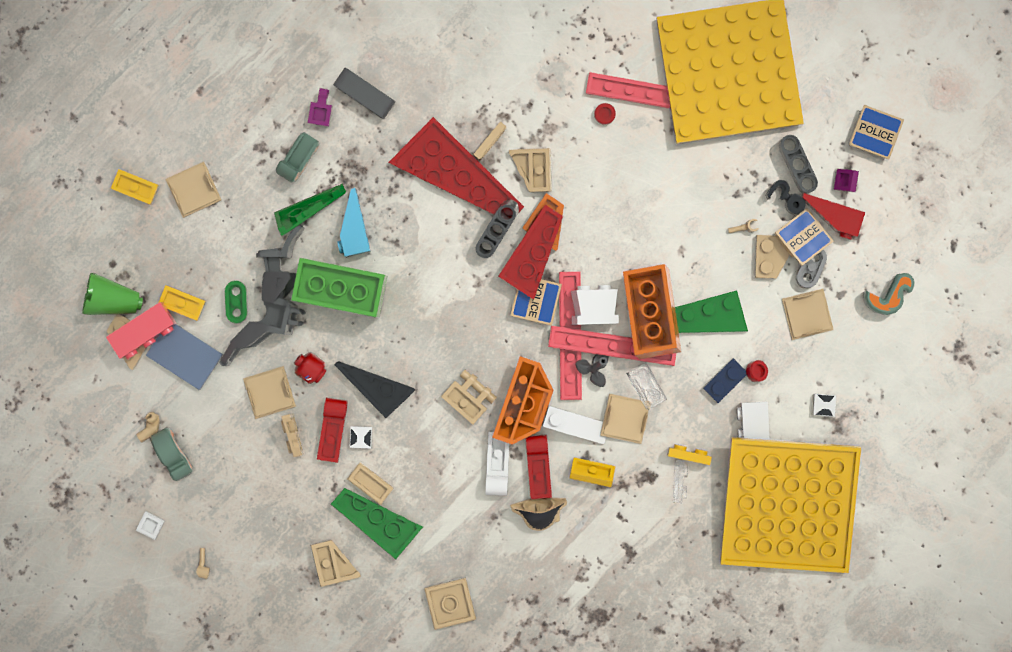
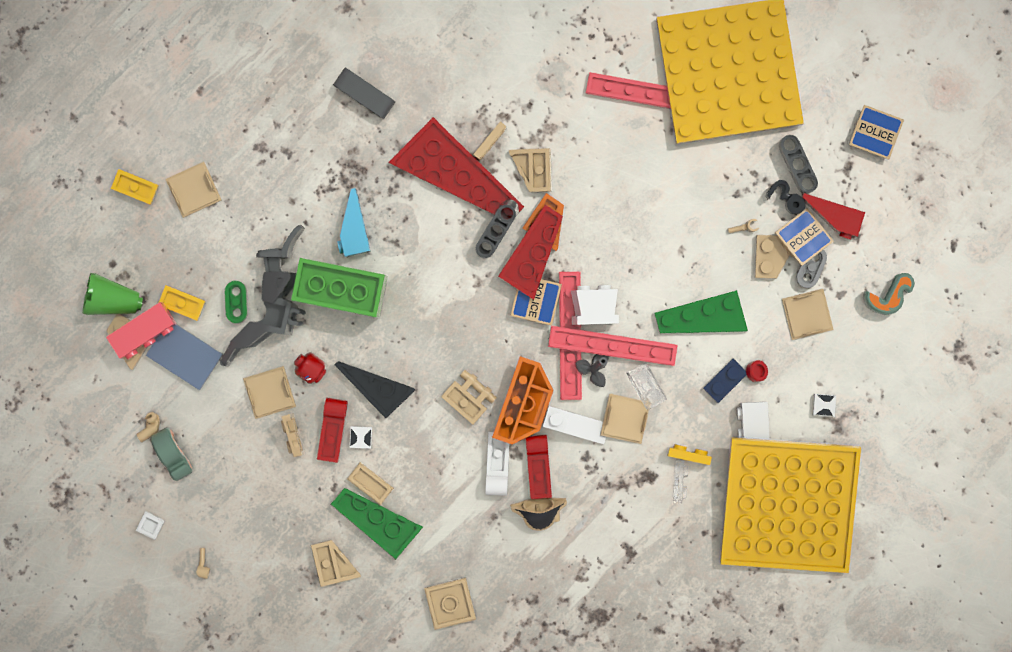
green wing [274,183,346,236] -> none
sand green animal [276,132,319,183] -> none
magenta plate [307,88,333,127] -> none
yellow plate [569,457,615,487] -> none
red tile [594,103,616,125] -> none
orange brick [623,264,681,359] -> none
magenta plate [834,168,859,192] -> none

